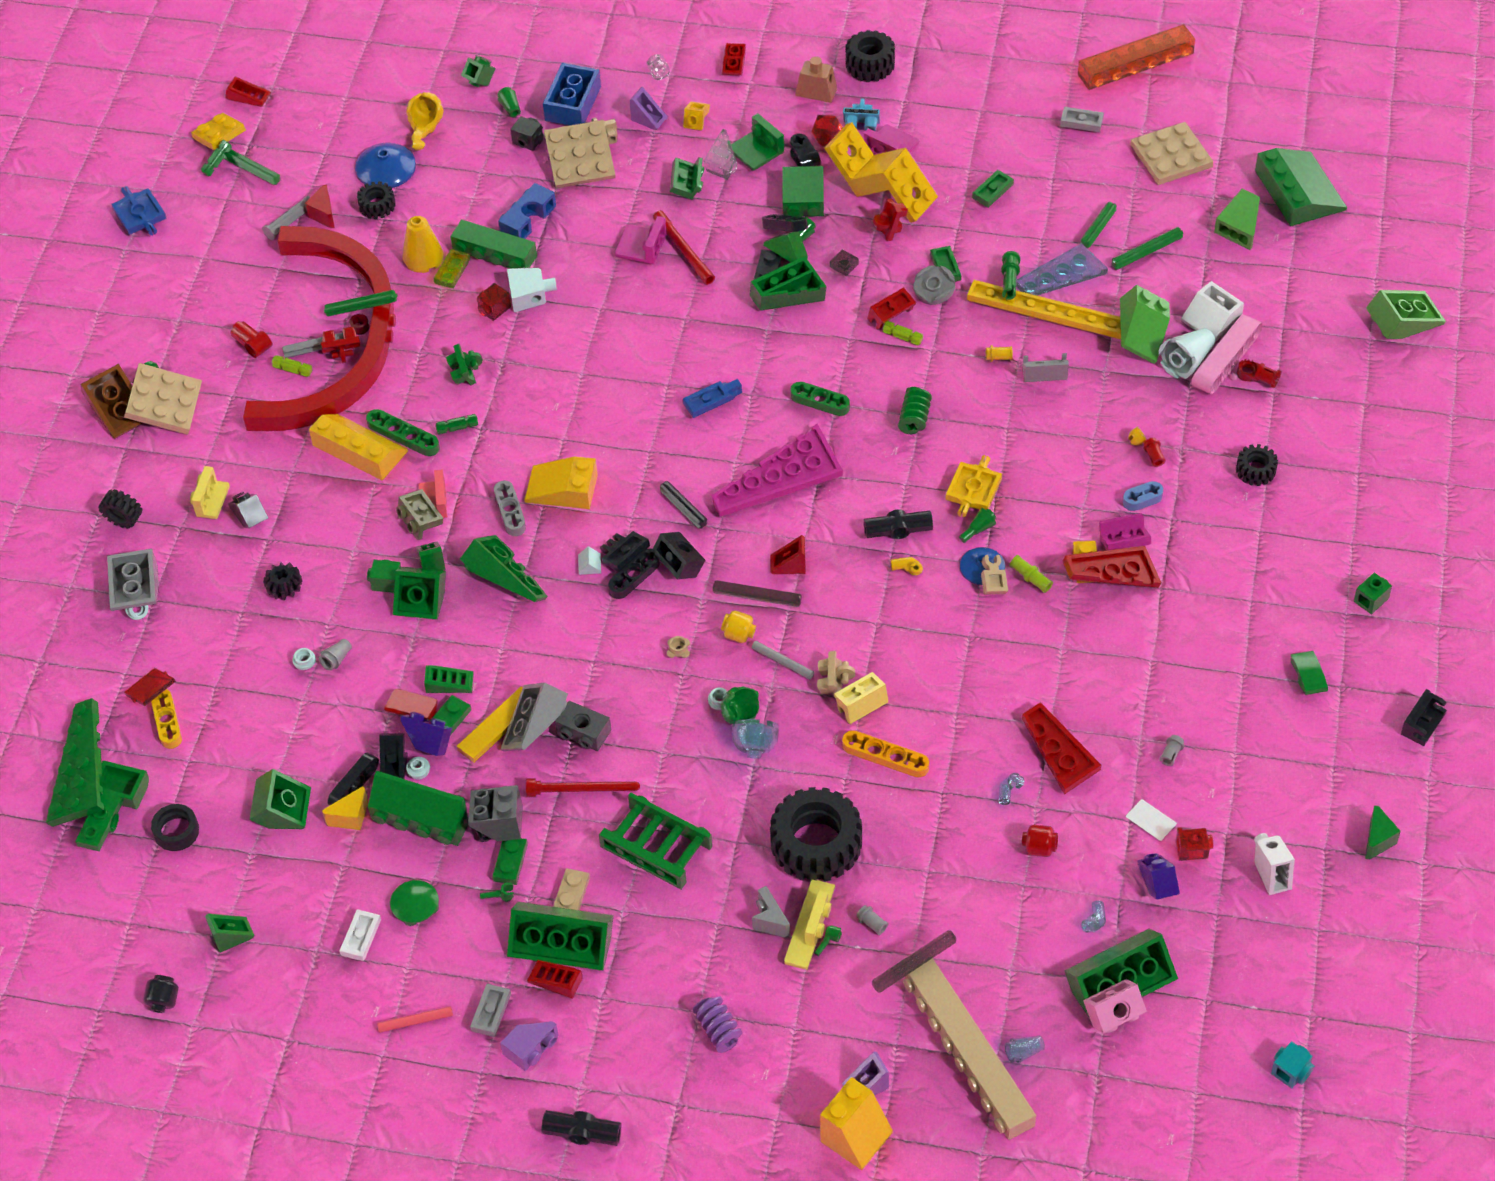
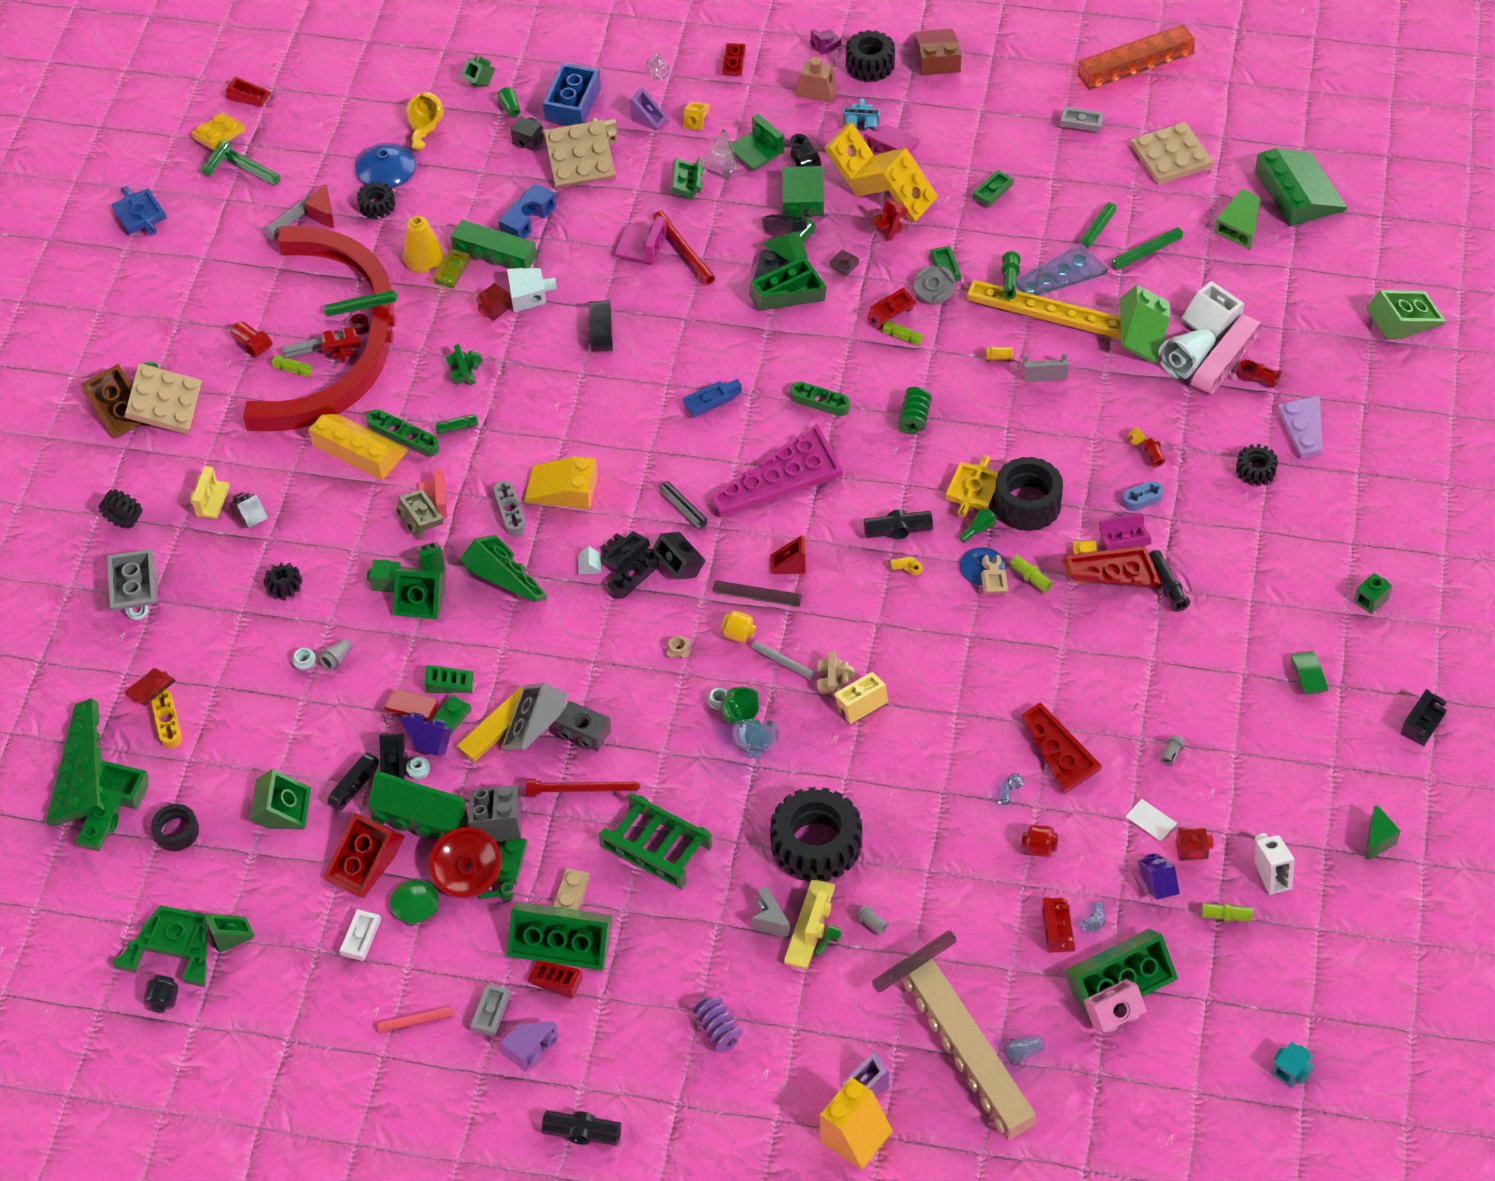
yellow slope [322,786,368,830] -> none
clear red brick [811,115,843,147] -> none
light orange beam [842,730,929,778] -> none
none -> green wing [113,905,208,987]
none -> red slope [323,812,405,898]
none -> red dish [429,827,502,898]
none -> black beam [589,300,613,352]
none -> magenta bracket [810,29,841,55]
none -> dark orange slope [914,28,961,76]
none -> black tyre [994,457,1063,531]
none -> red hinge [1042,897,1075,953]
none -> black pin [1149,550,1191,612]
none -> lime pin [1202,903,1253,923]
none -> lavender wing [1278,396,1322,459]

